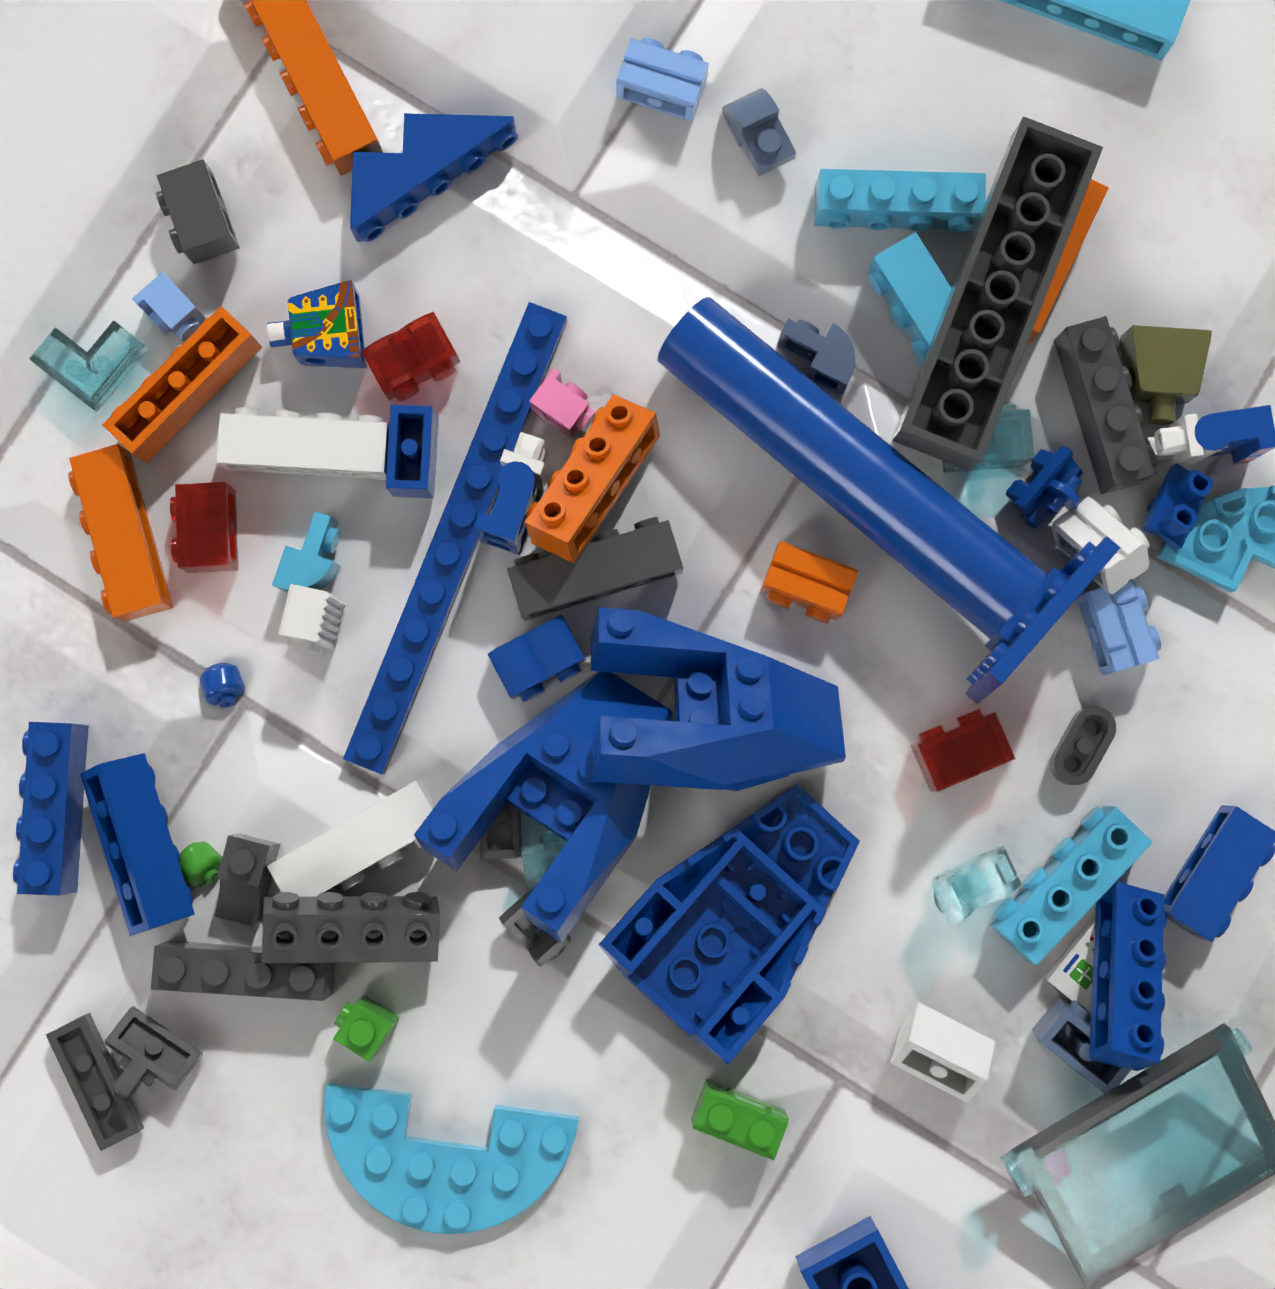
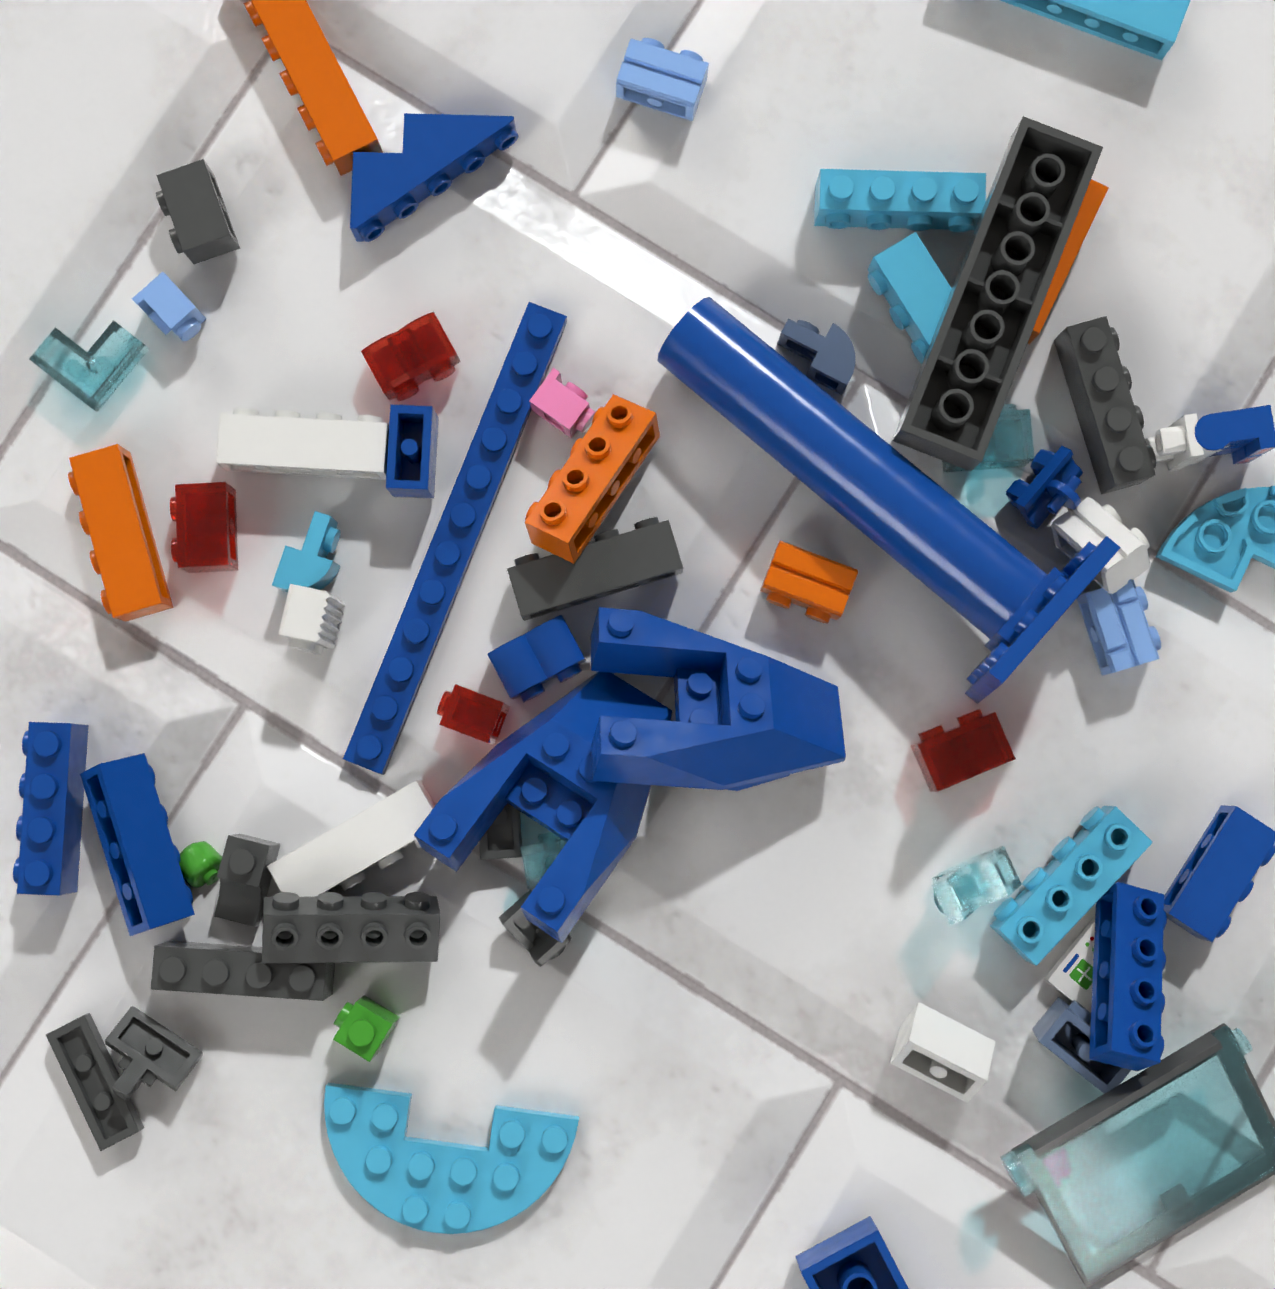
orange brick [102,306,263,464] -> none
blue piece [200,663,245,708] -> none
torso [267,280,367,368] -> none
blue hips [473,432,548,555] -> none
blue wedge [598,784,860,1065] -> none
bright green brick [691,1079,789,1160] -> none
sand blue brick [722,88,796,176] -> none
dark grey plate [1050,707,1116,785] -> none
olive torso [1120,325,1212,425] -> none
blue hips [1141,463,1214,550] -> none
none -> clear red brick [437,684,510,745]

